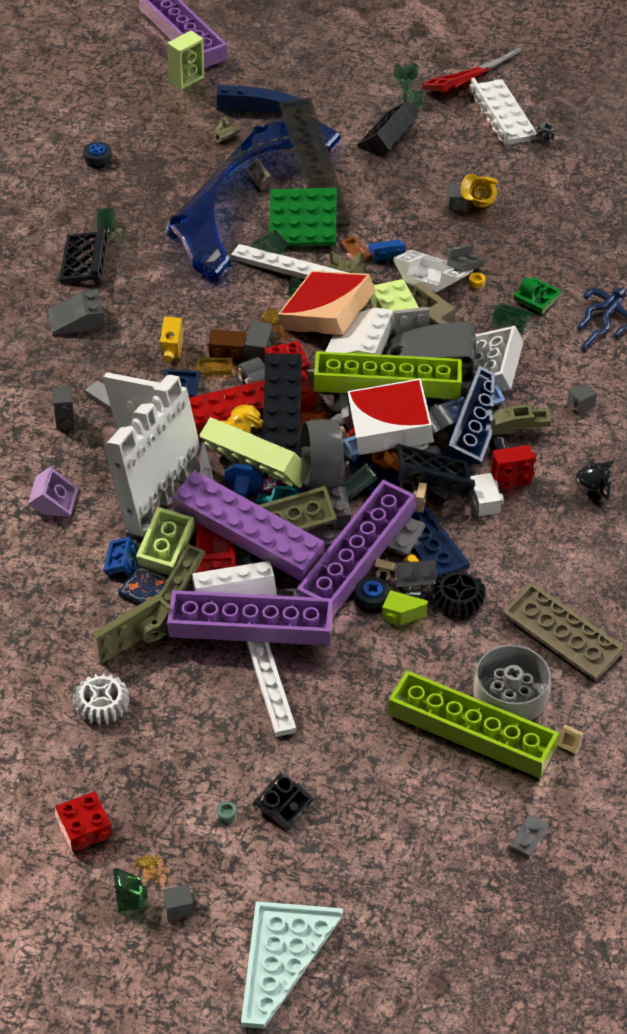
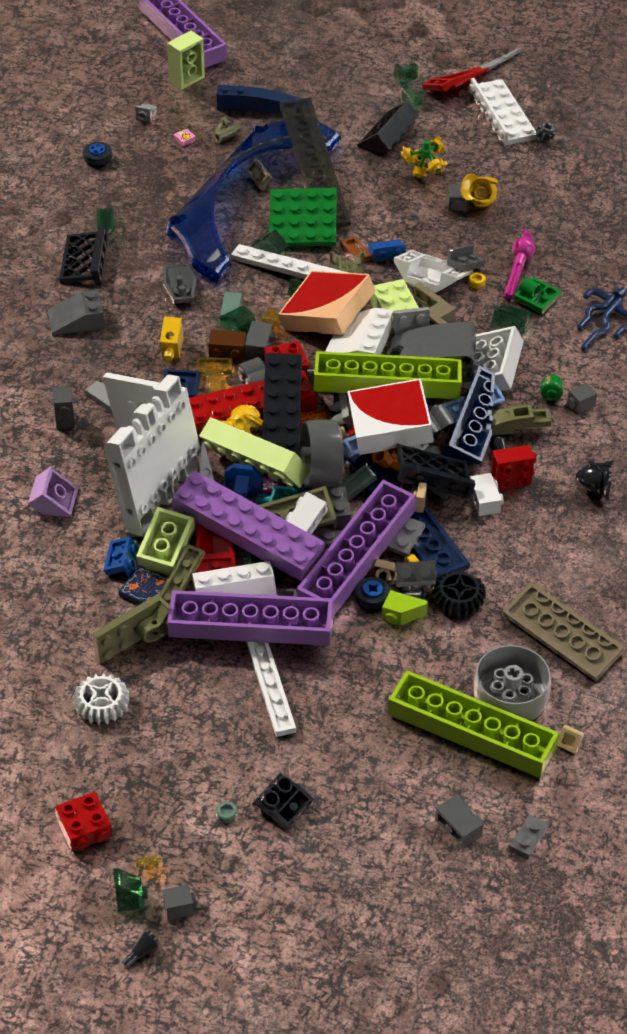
light aqua wing [241,901,343,1029] -> none
none -> black cone [121,931,159,969]
none -> light grey bracket [135,104,157,122]
none -> dark grey piece [163,263,197,304]
none -> bright pink tile [173,128,196,147]
none -> clear yellow tile [202,363,229,393]
none -> clear green bracket [214,305,256,334]
none -> sand green tile [220,292,242,321]
none -> white brick [285,492,328,534]
none -> yellow plant [401,137,448,178]
none -> dark grey brick [435,795,484,849]
none -> dark pink piece [503,229,535,300]
none -> green head [540,375,564,402]

